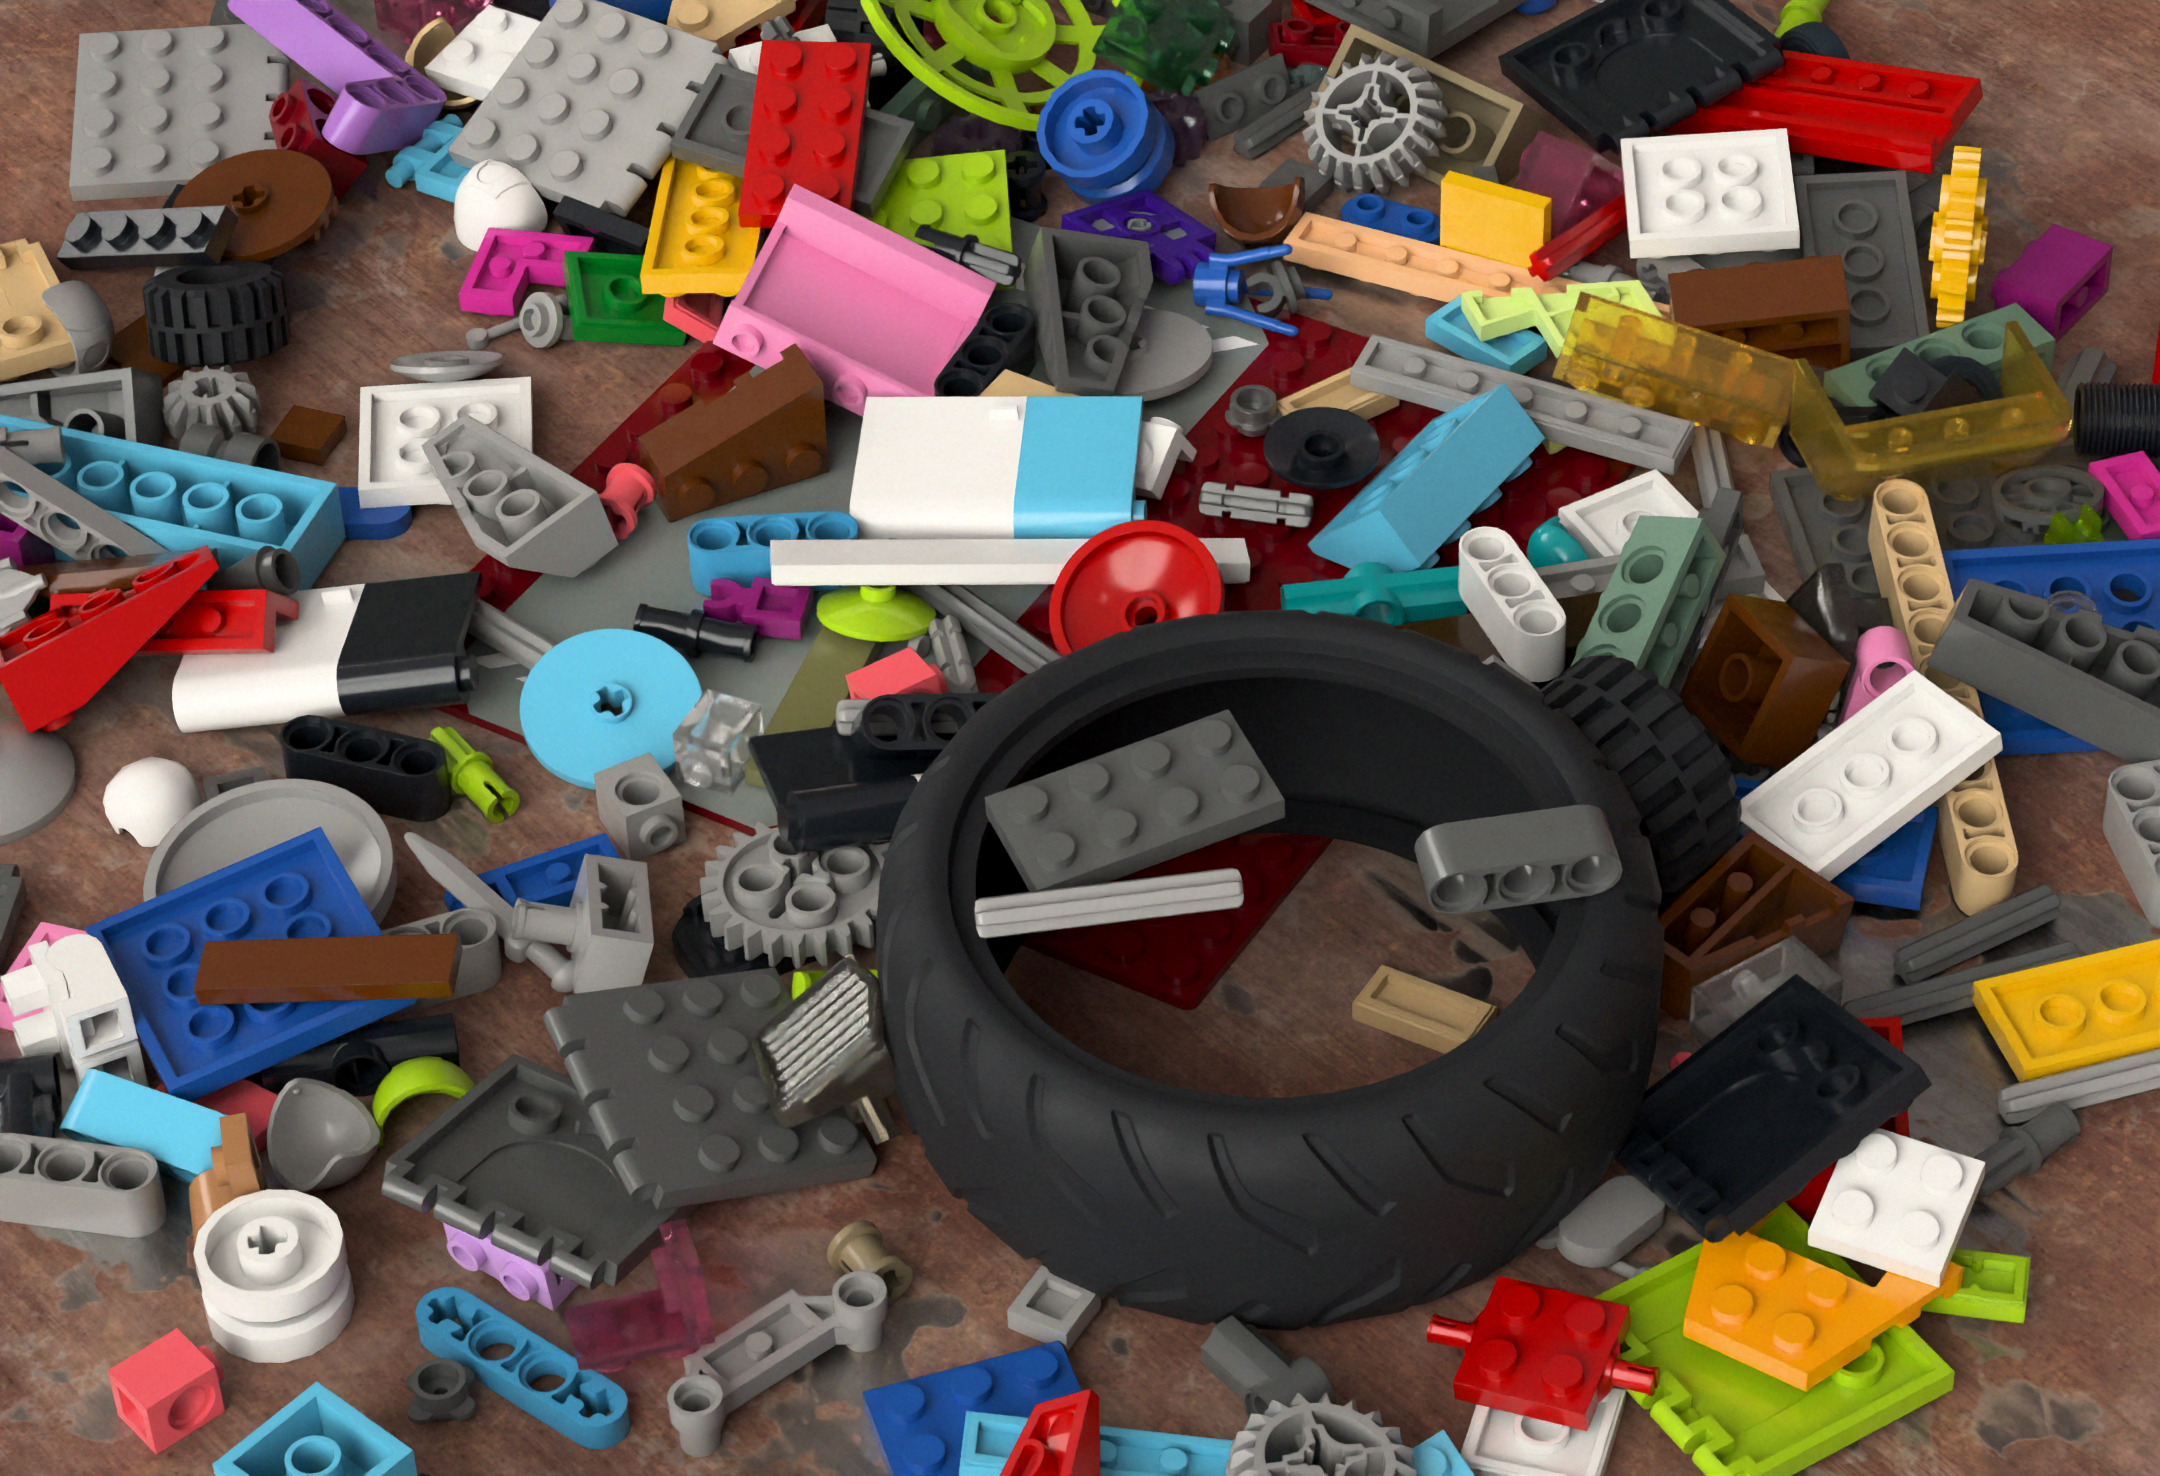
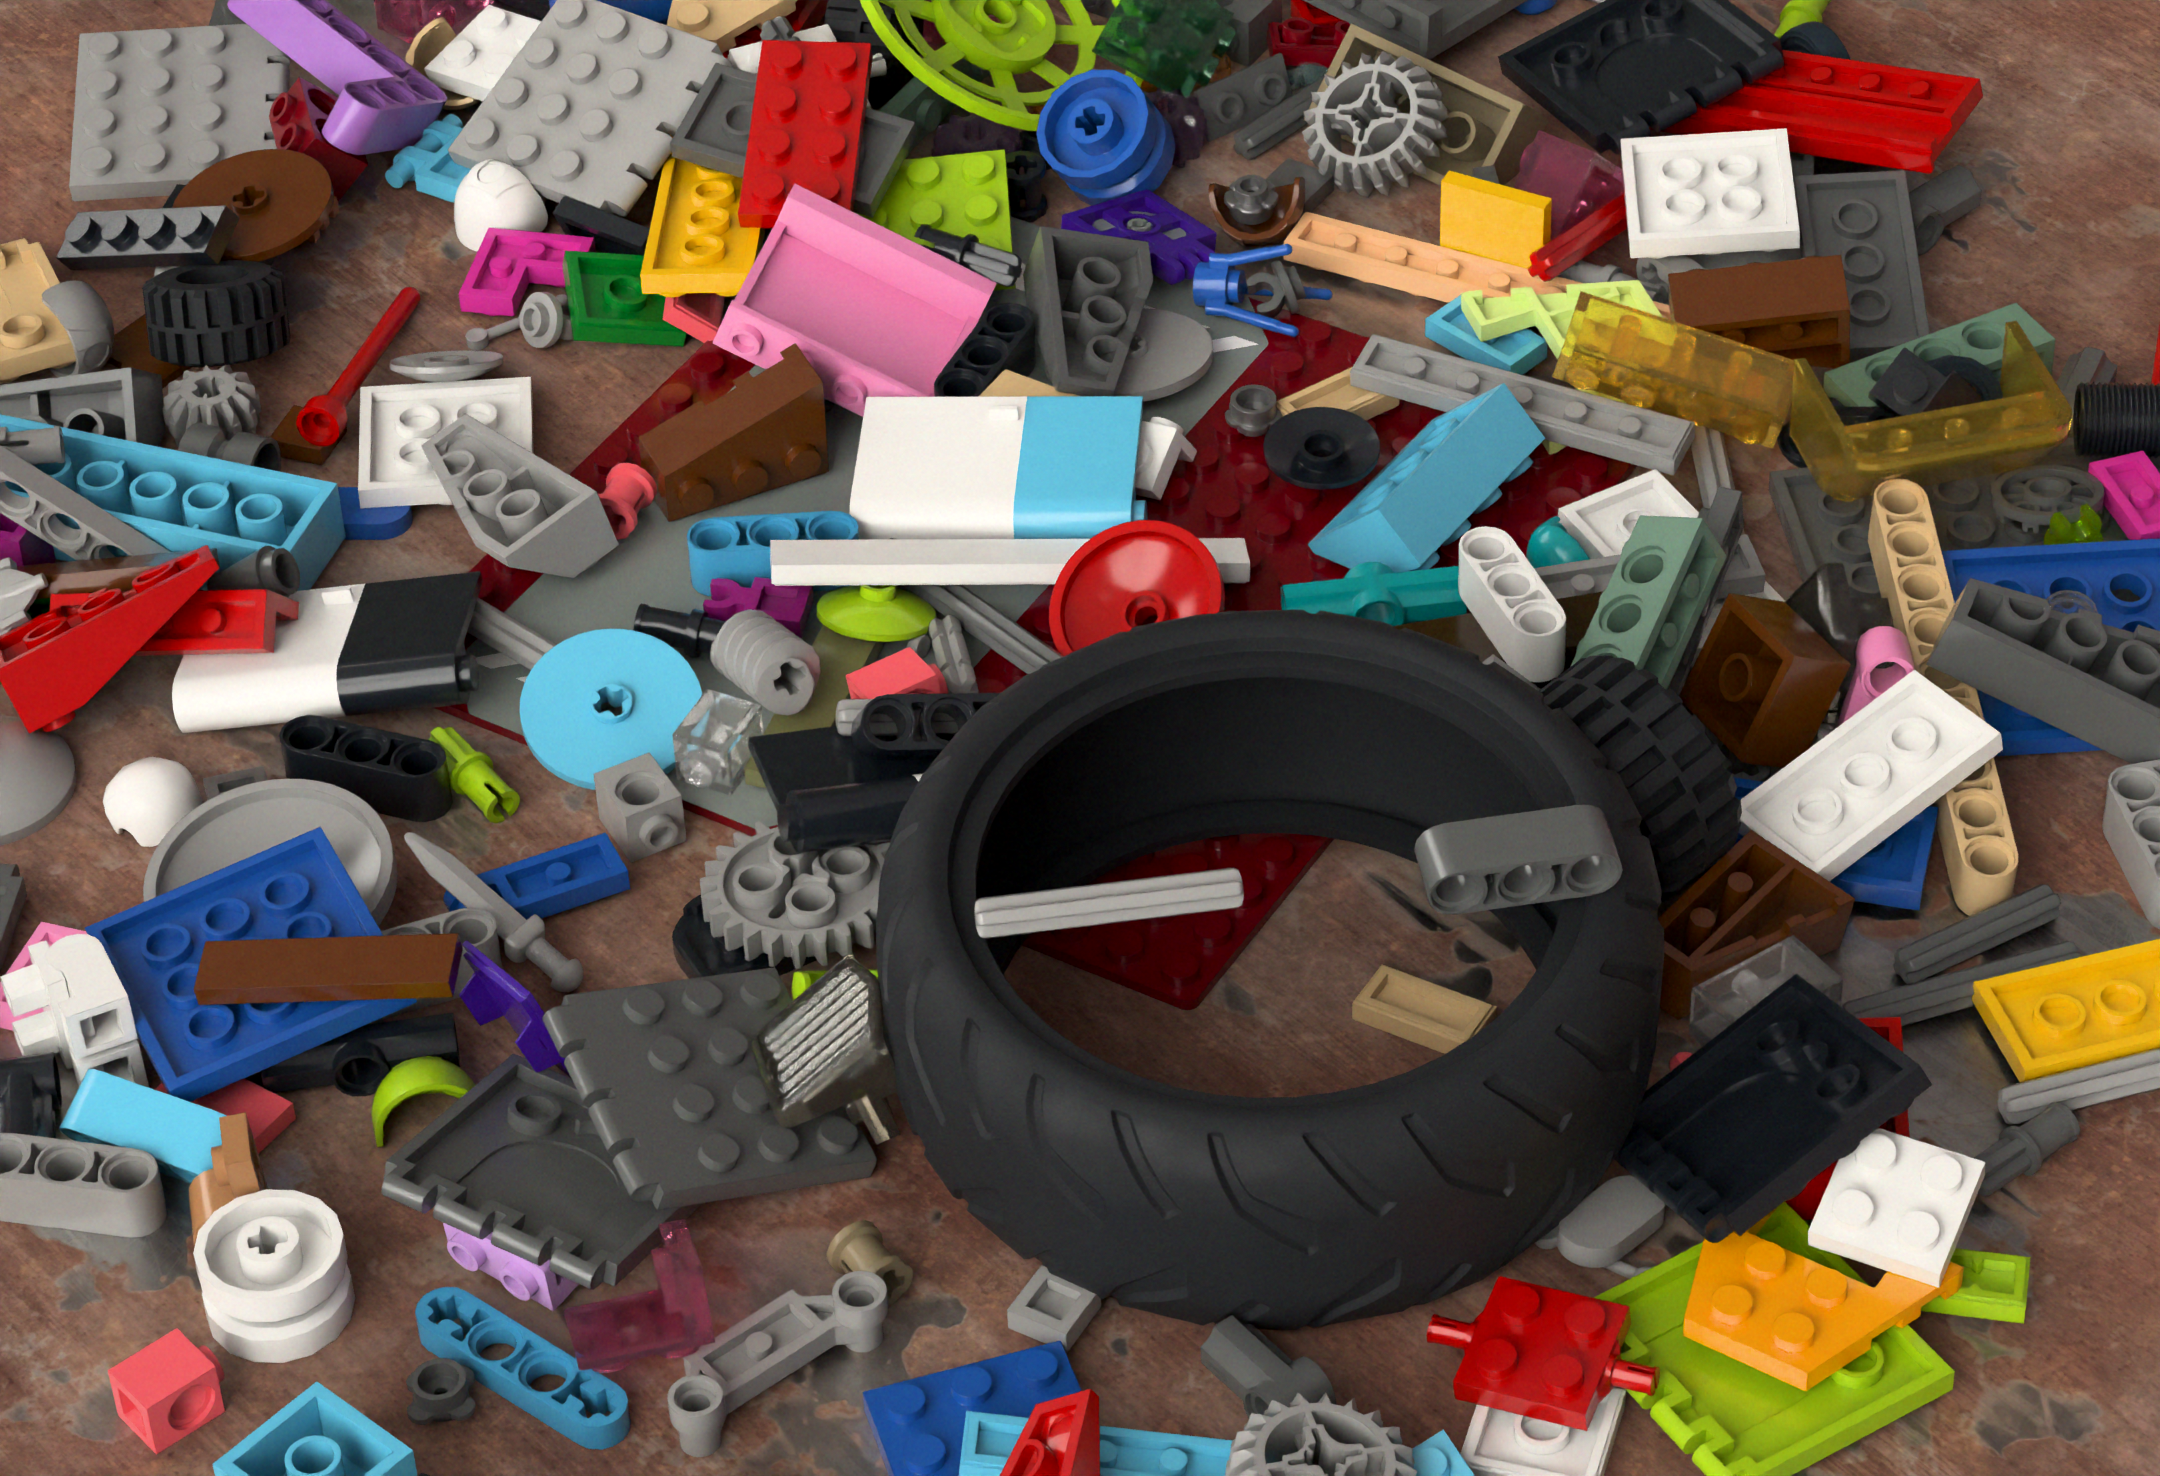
light grey helmet [267,1078,380,1192] -> none
light grey brick [511,853,654,993] -> none
dark grey plate [984,709,1285,892] -> none
axle [1199,481,1314,529] -> none
blue plate [1341,194,1440,246] -> none
yellow gear [1928,146,1989,329] -> none
magenta brick [1991,224,2113,344] -> none
none -> red piece [296,287,421,446]
none -> dark purple piece [459,940,571,1078]
none -> light grey piece [710,609,821,715]
none -> flat silver plate [1224,175,1279,225]

